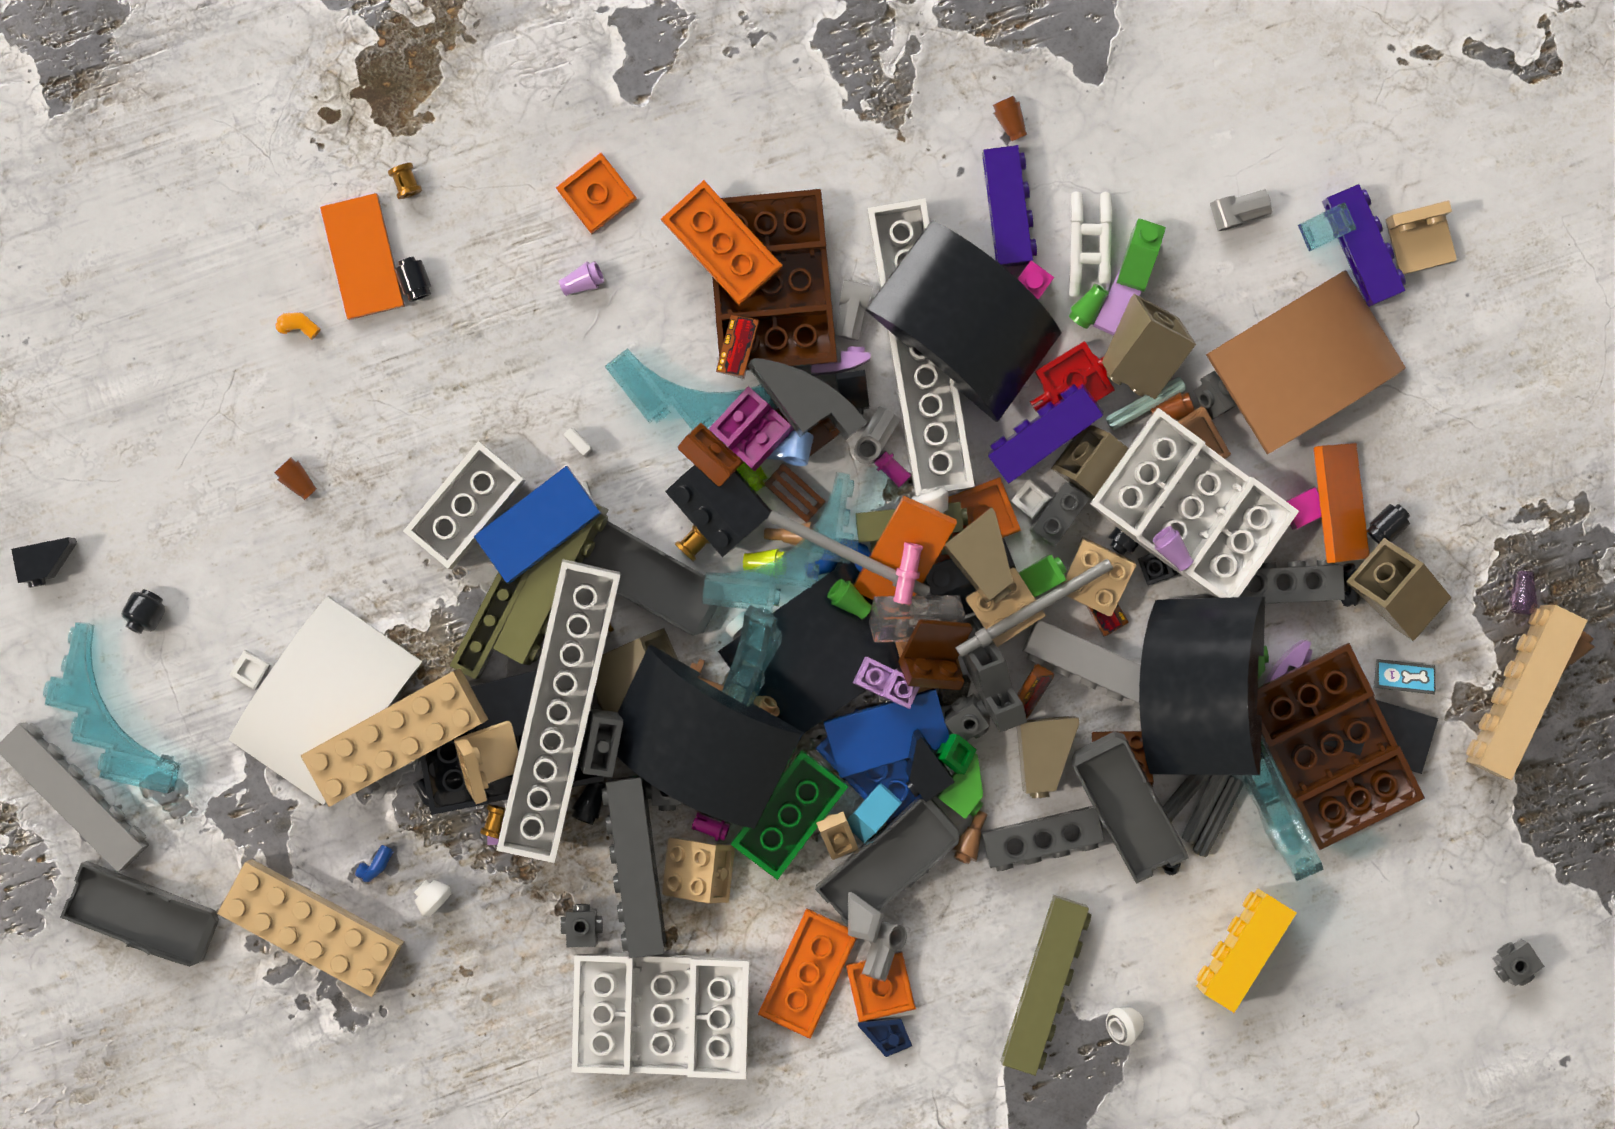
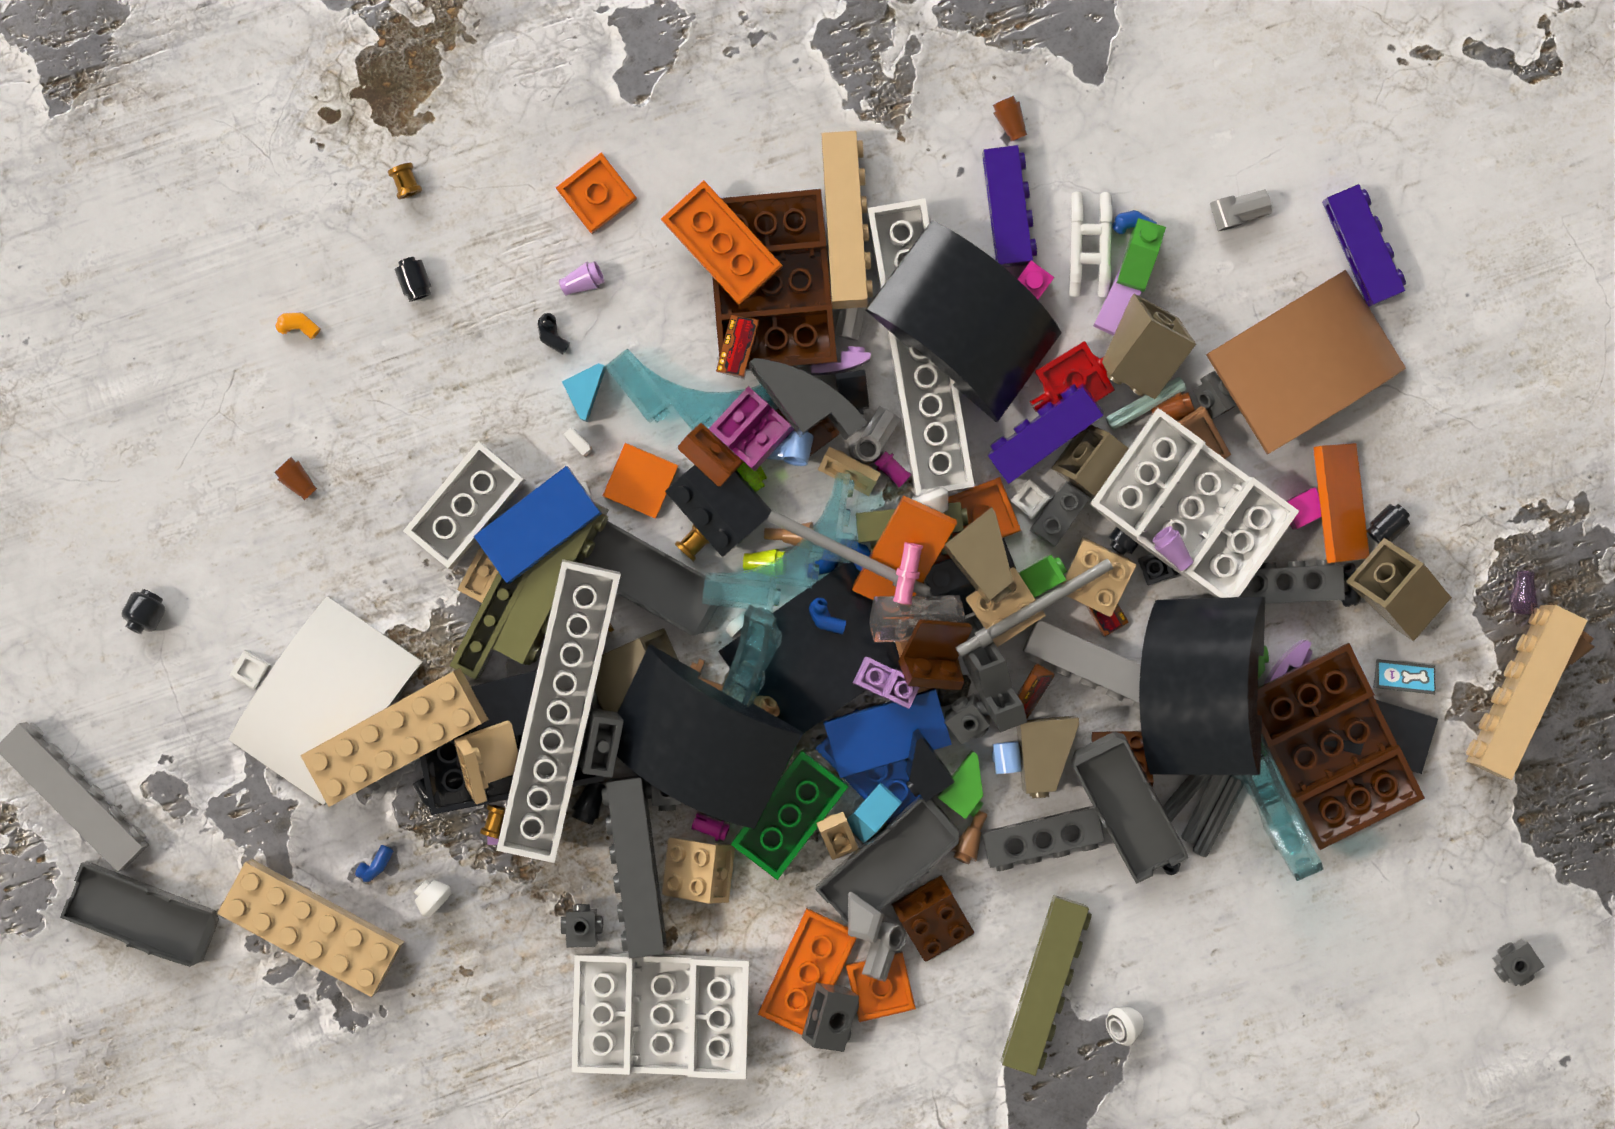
black slope [11,537,77,588] -> none
clear light blue arch [43,622,181,793] -> none
orange tile [320,193,405,320] -> none
reddish brown tile [764,463,826,523] -> none
bright green cone [828,579,872,619] -> none
dark blue piece [858,1018,912,1057] -> none
green tile [936,734,977,775] -> none
bright green cone [1069,284,1109,329] -> none
yellow brick [1196,888,1297,1013] -> none
clear light blue tile [1298,202,1357,252] -> none
tan bracket [1385,200,1457,275] -> none
none -> tan plate [457,547,498,603]
none -> black arm [537,313,570,355]
none -> medium azure slope [562,363,606,422]
none -> orange tile [602,443,679,519]
none -> dark grey brick [802,983,859,1052]
none -> blue arm [809,597,846,634]
none -> tan plate [818,446,881,496]
none -> tan brick [821,131,873,309]
none -> reddish brown bracket [891,875,974,962]
none -> light blue piece [992,742,1022,774]
none -> blue arm [1112,210,1157,234]

